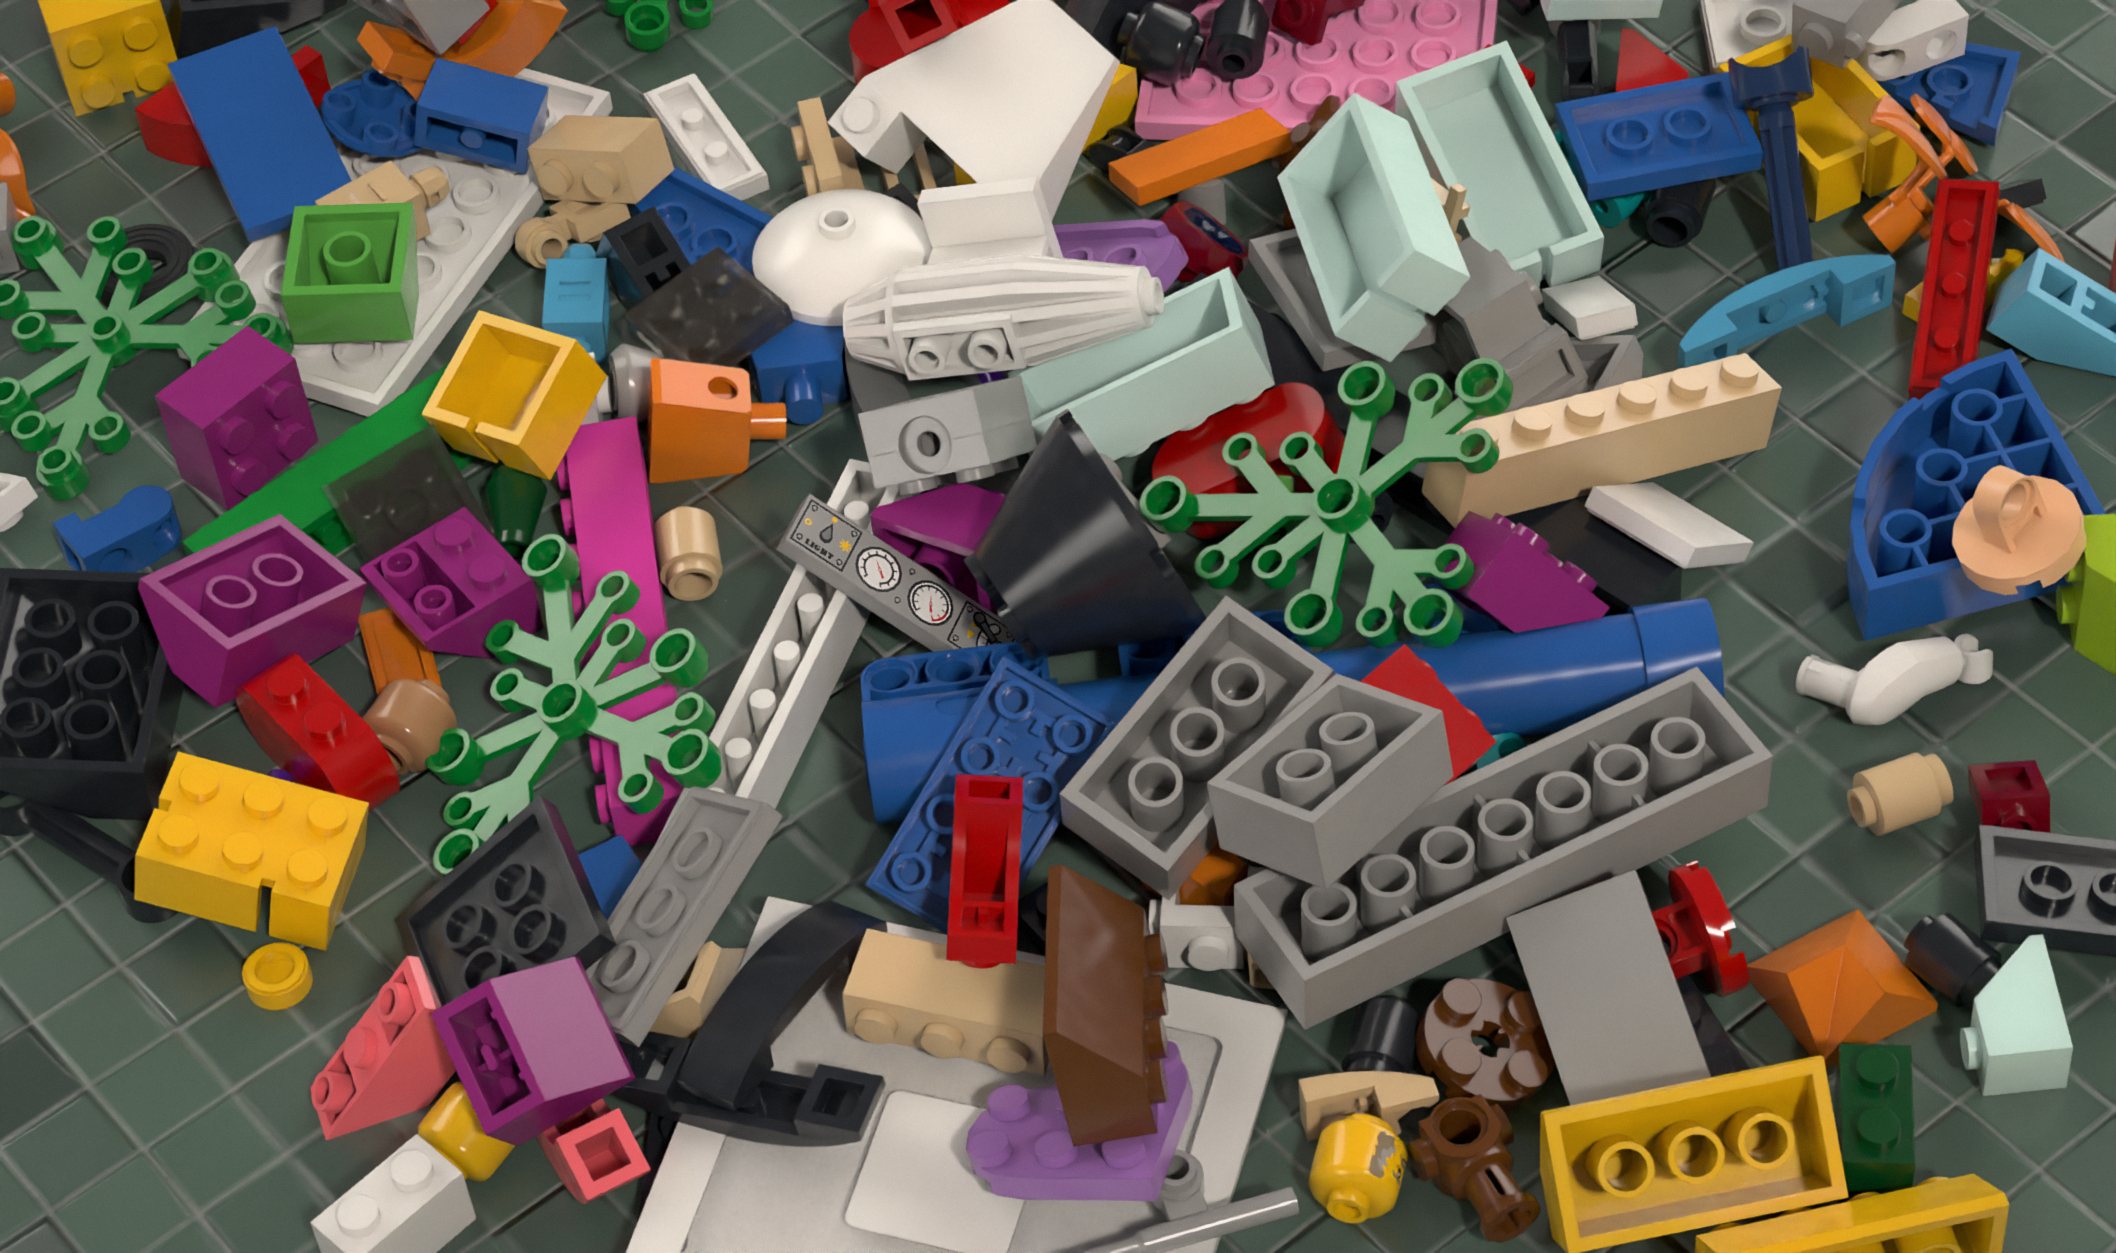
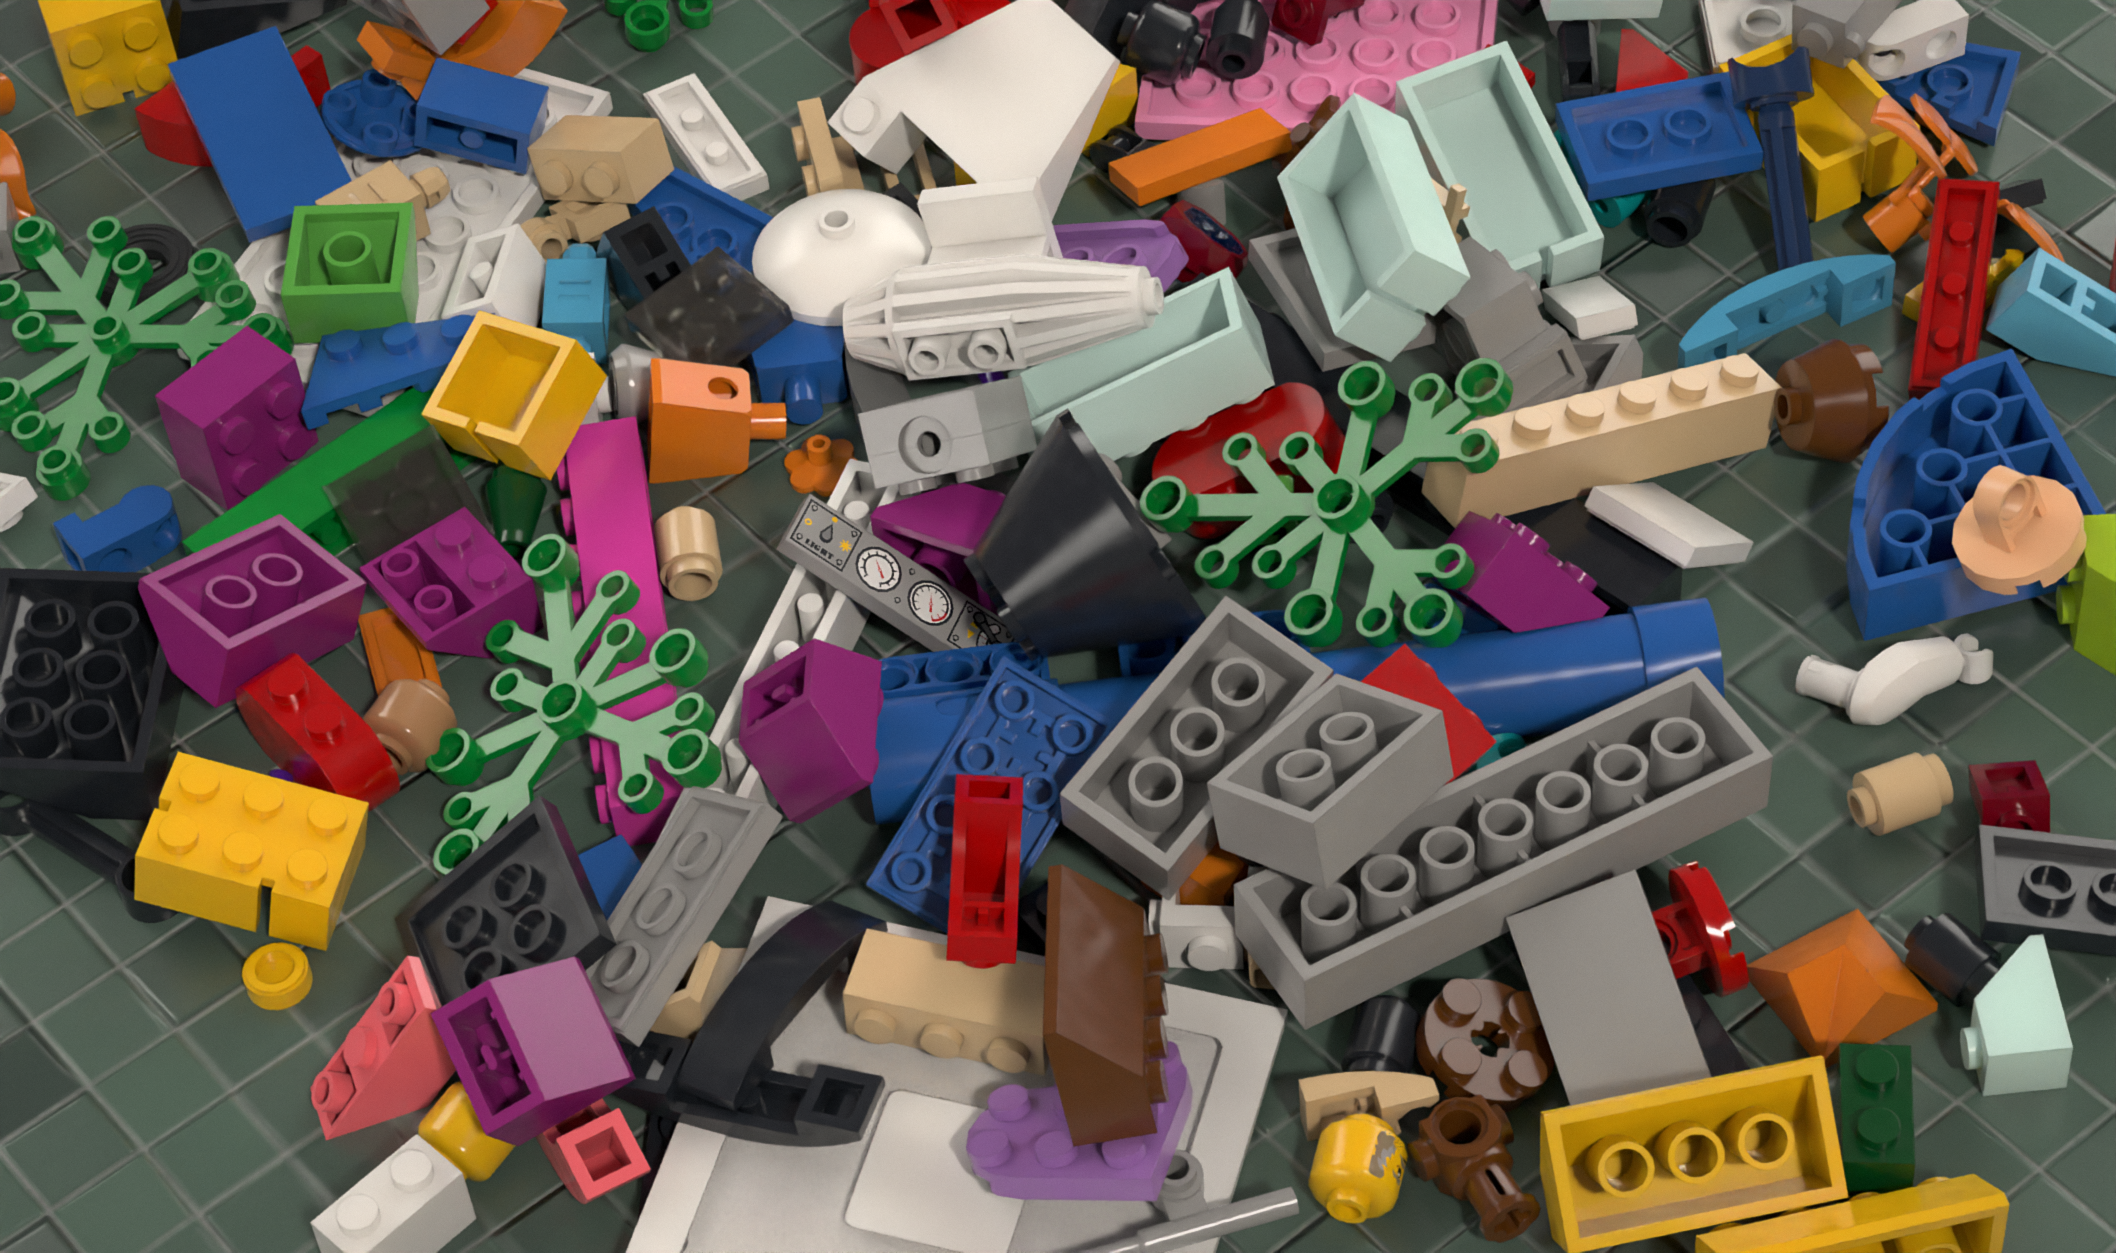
none -> blue wing [301,313,495,430]
none -> white brick [441,223,547,328]
none -> magenta slope [738,638,884,824]
none -> orange plant [784,434,857,497]
none -> reddish brown cone [1774,339,1889,463]

